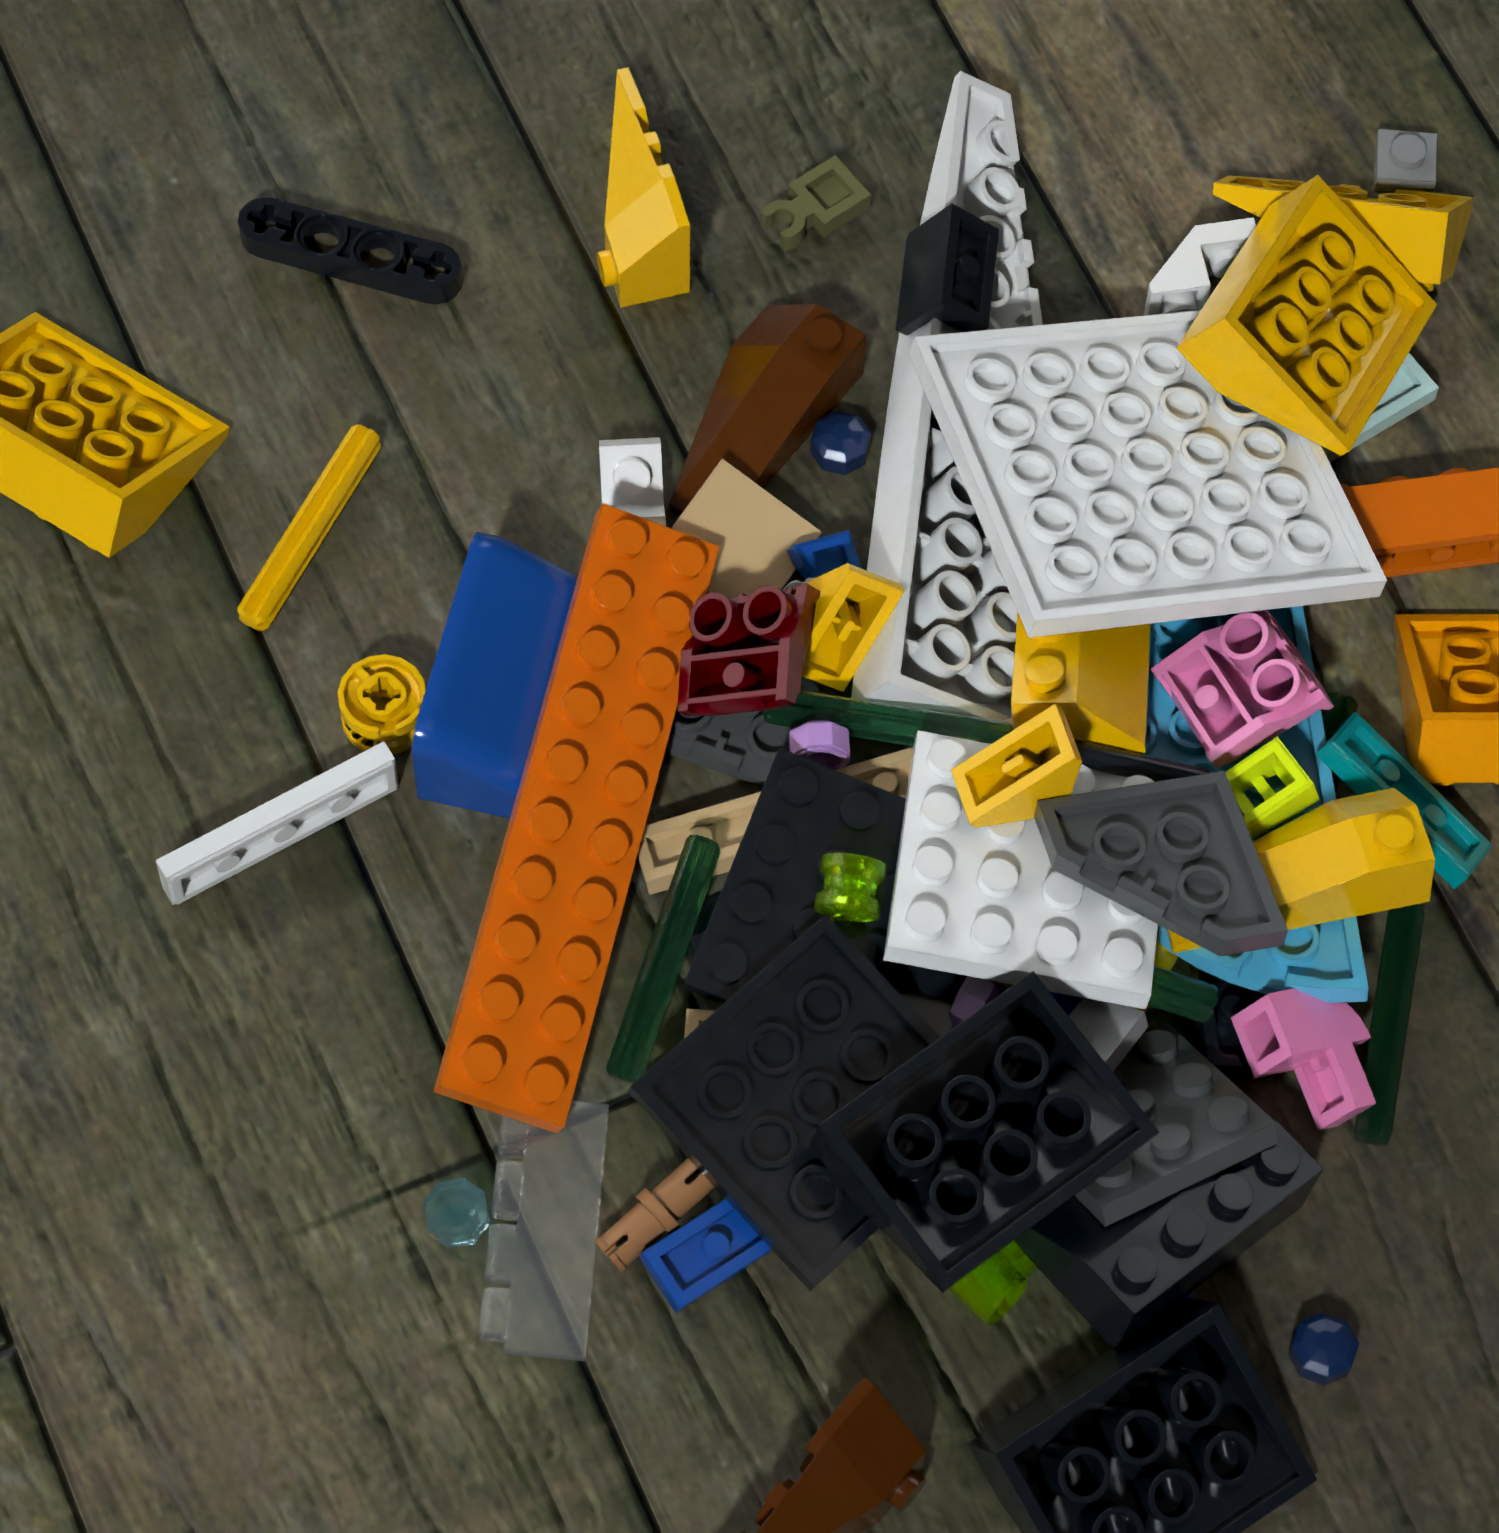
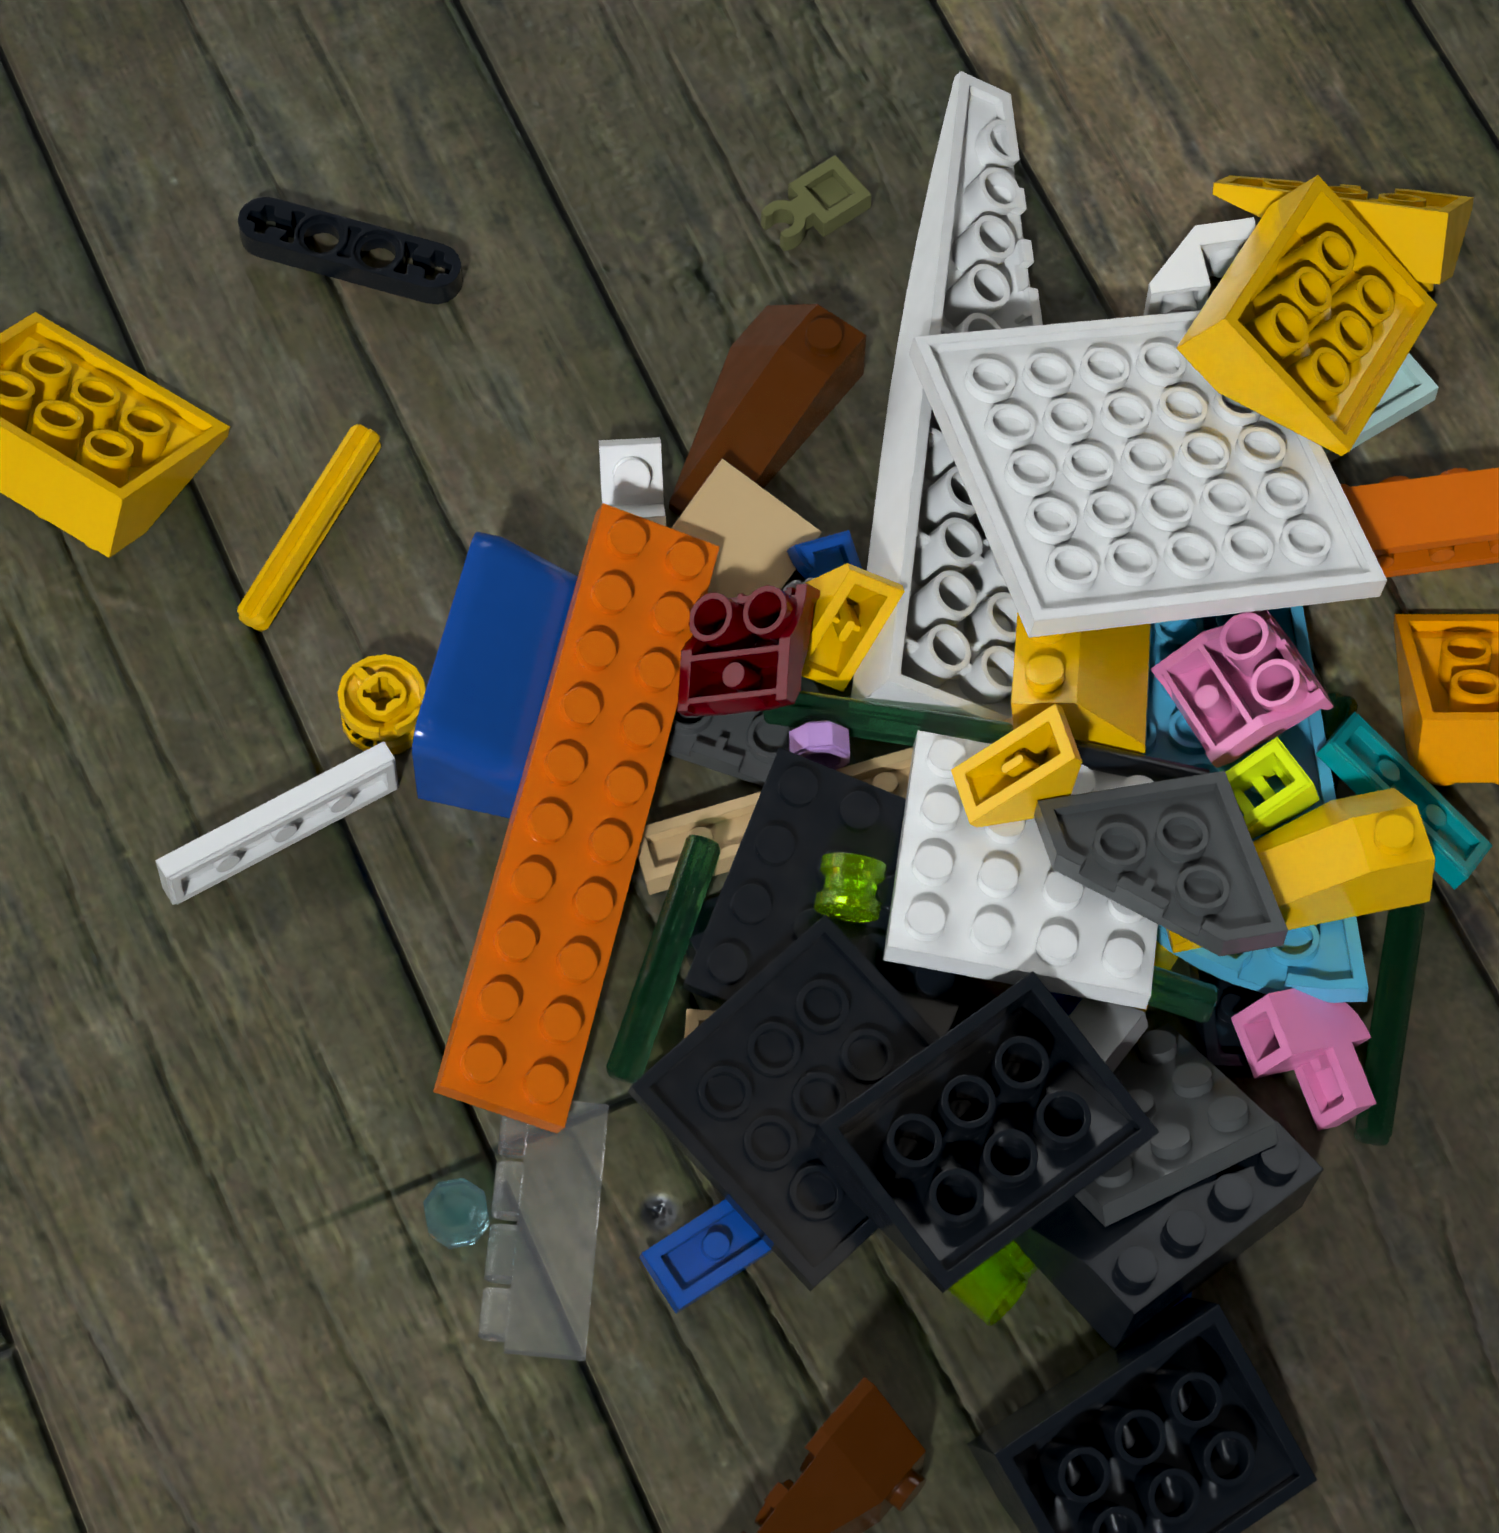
medium nougat pin [594,1158,715,1273] -> none
yellow wedge [596,67,690,308] -> none
dark blue tile [810,411,871,475] -> none
black panel [896,203,999,336] -> none
lavender tile [949,976,1002,1030] -> none
dark blue tile [1288,1312,1359,1386] -> none
light grey plate [1374,129,1437,193] -> none

